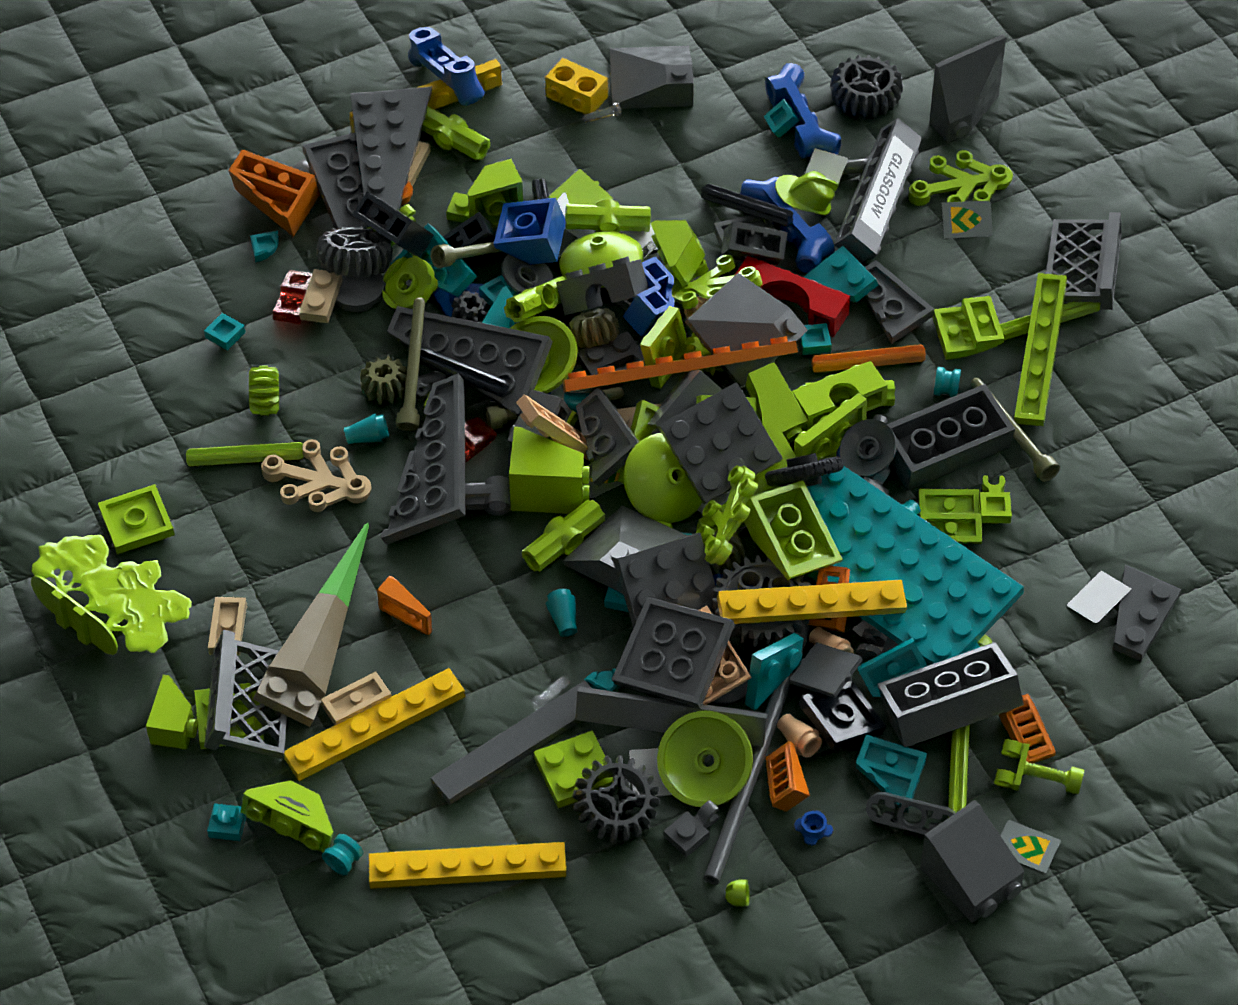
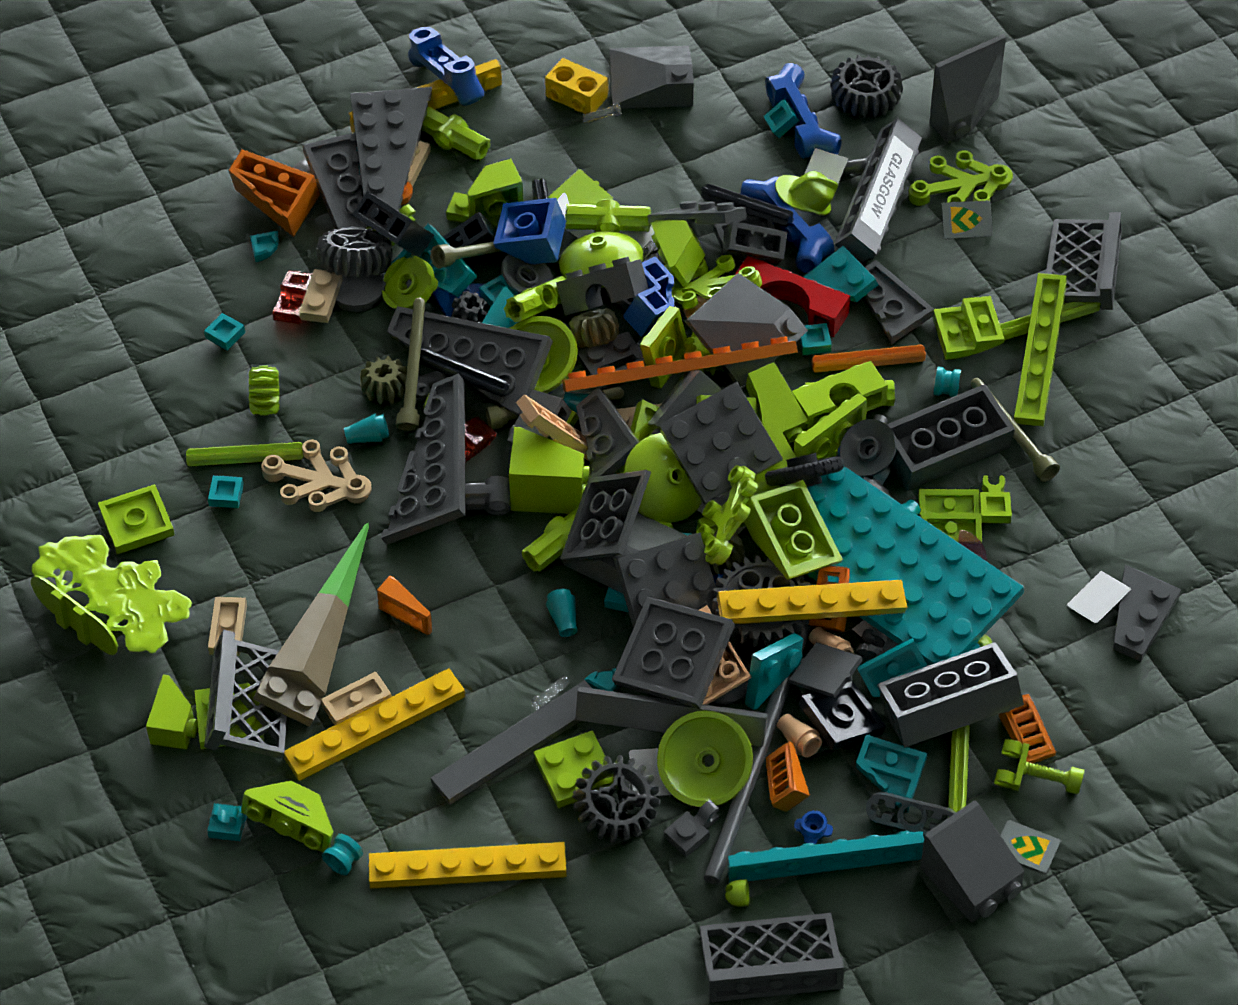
none -> teal plate [208,475,244,508]
none -> dark grey slope [560,470,651,562]
none -> dark grey wing [648,201,747,226]
none -> dark grey fence [700,913,844,1002]
none -> teal plate [727,831,924,883]
none -> tile [958,529,987,561]

